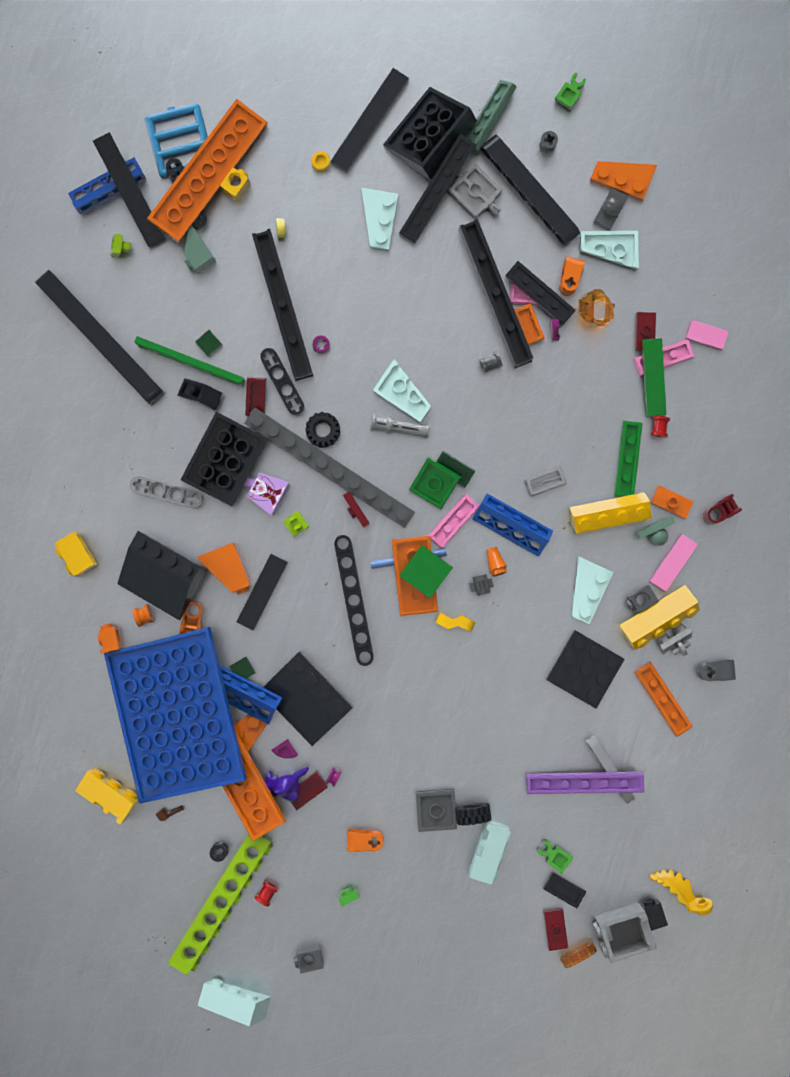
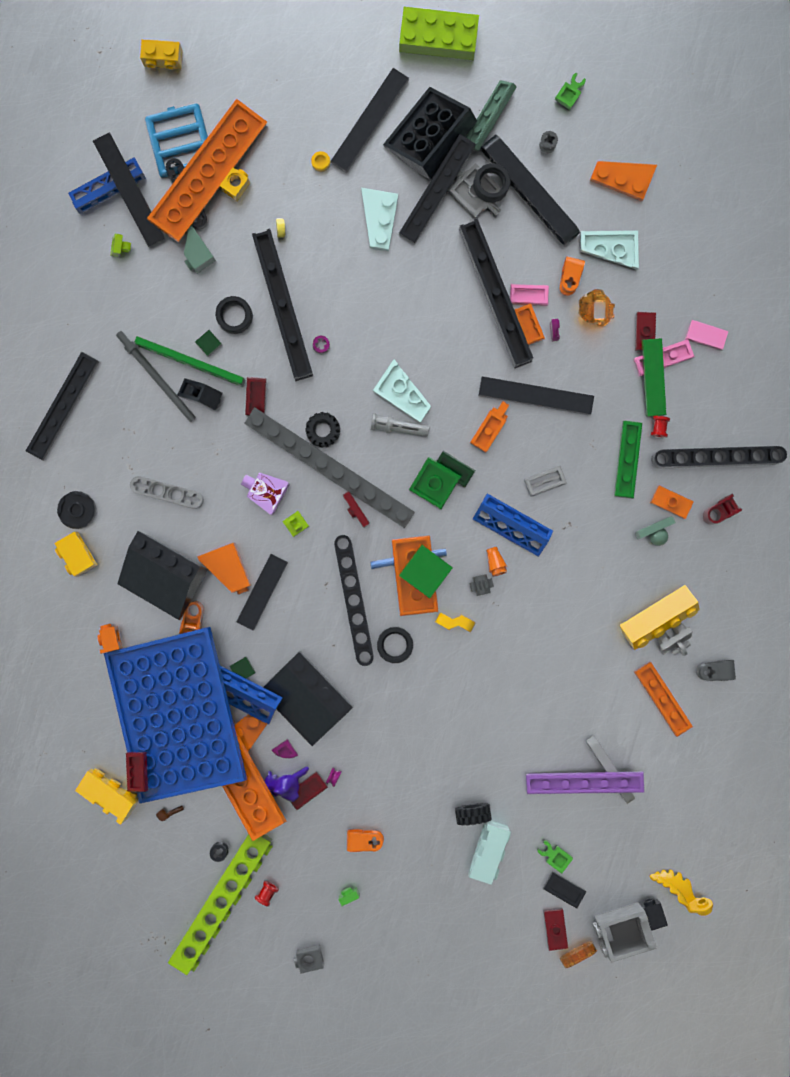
black beam [35,269,163,405] -> none
orange wheel [132,604,154,627] -> none
black slope [180,412,268,507] -> none
light aqua wedge [198,979,271,1026] -> none
black beam [260,348,305,416] -> none
dark grey plate [416,790,457,832] -> none
bright pink tile [429,494,479,549] -> none
dark grey bush [479,351,503,374] -> none
black tile [505,261,576,325] -> none
black plate [546,630,625,709] -> none
yellow brick [569,493,652,534] -> none
light aqua wing [571,556,613,625] -> none
dark grey tile [594,188,629,231] -> none
dark grey brick [626,585,659,613] -> none
bright pink tile [649,534,698,592] -> none
none -> black tile [25,352,99,461]
none -> black tile [57,491,96,529]
none -> dark grey bar [116,331,196,422]
none -> dark red plate [126,752,148,792]
none -> yellow brick [140,39,183,69]
none -> black tyre [215,296,253,334]
none -> black tyre [377,627,413,663]
none -> lime brick [399,6,479,61]
none -> orange hinge [470,401,509,453]
none -> black tyre [473,163,510,203]
none -> black tile [478,376,594,415]
none -> black beam [651,446,787,468]

